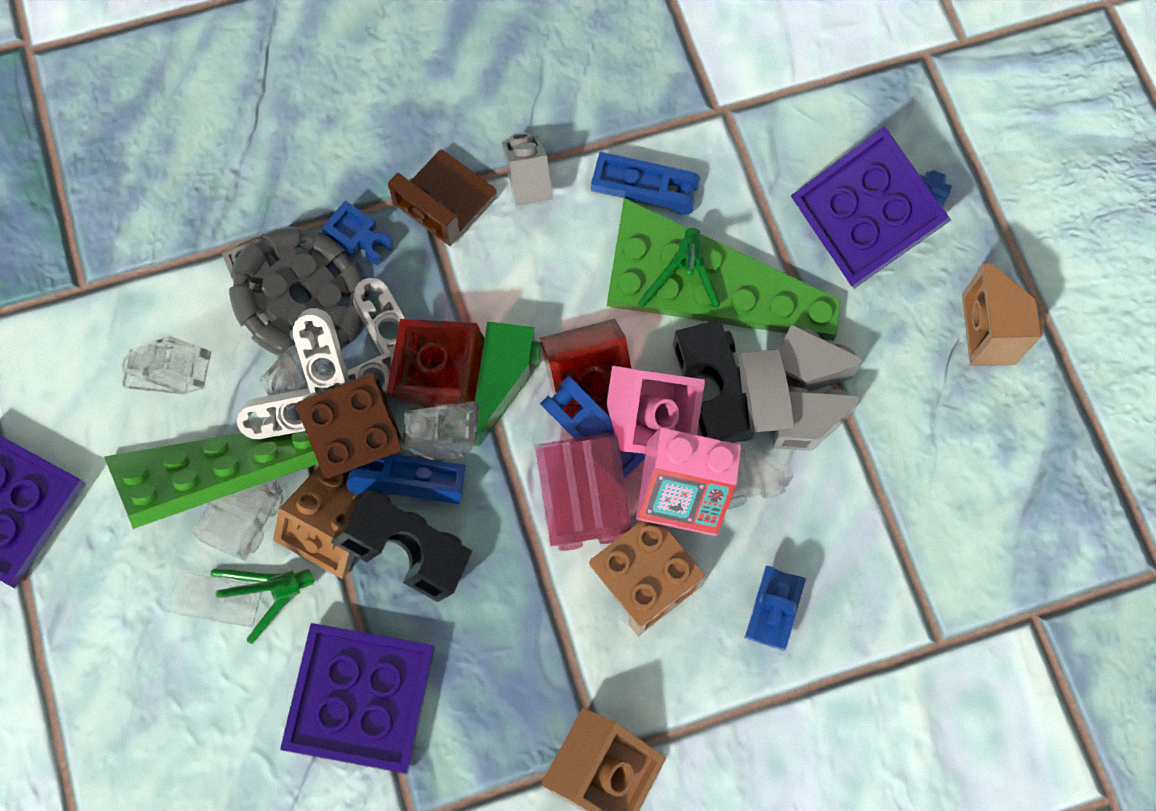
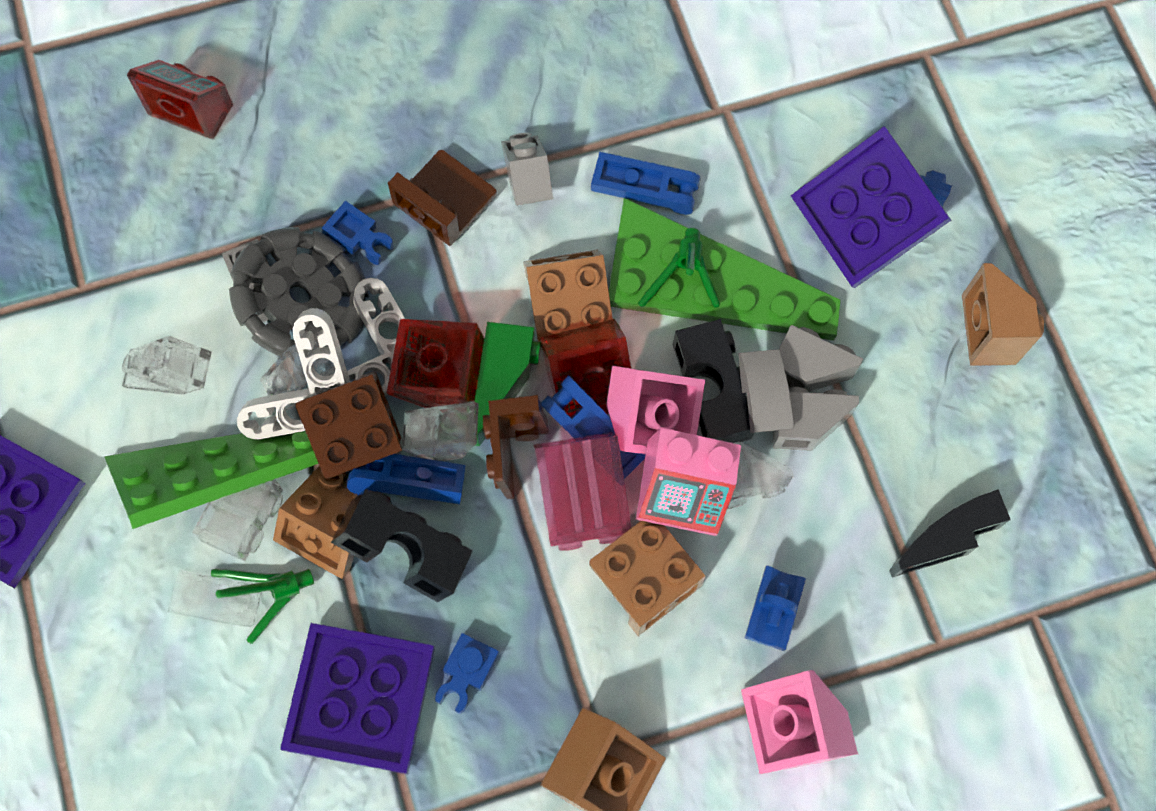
none -> clear red slope [127,60,233,140]
none -> blue plate [435,633,500,714]
none -> reddish brown bracket [483,395,549,499]
none -> medium nougat bracket [523,249,614,343]
none -> bright pink slope [741,670,858,774]
none -> black slope [889,489,1011,578]

